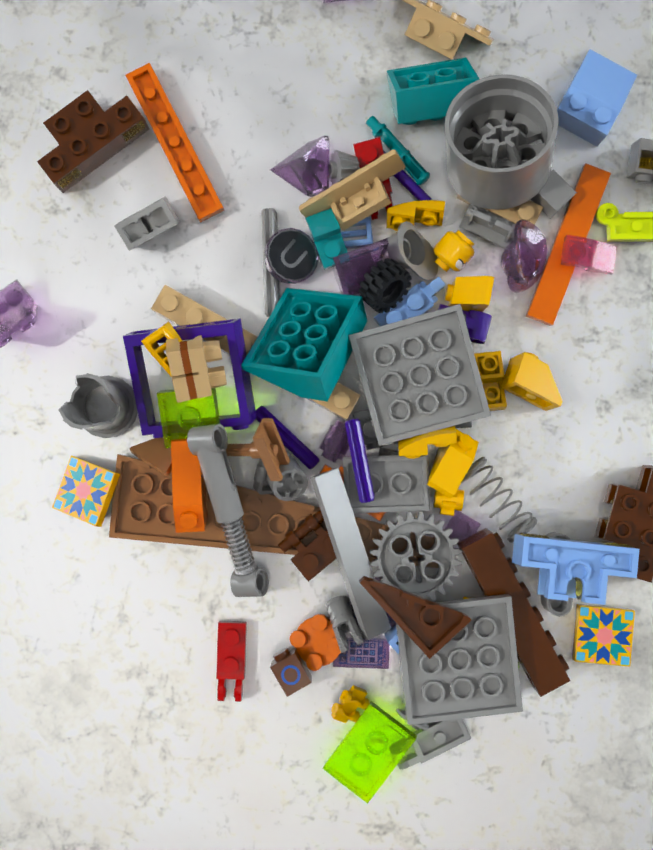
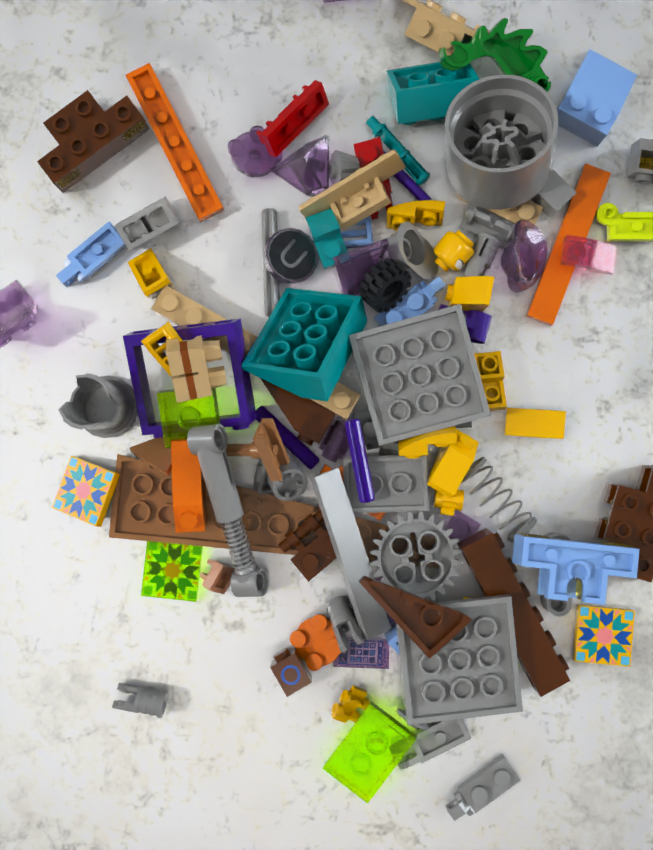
red hinge [216,621,247,702] -> none
yellow slope [501,352,563,411] -> none
none -> light blue hinge [56,221,126,287]
none -> light grey hinge [112,683,168,718]
none -> yellow slope [127,248,174,299]
none -> clear neon green tile [141,541,203,602]
none -> nougat tile [199,559,235,594]
none -> clear purple piece [228,126,283,177]
none -> red plate [256,80,329,158]
none -> reddish brown slope [260,378,335,446]
none -> green animal [439,18,551,92]
none -> light grey hinge [446,754,520,821]
none -> light grey hinge [464,233,501,277]
none -> yellow slope [505,407,566,439]

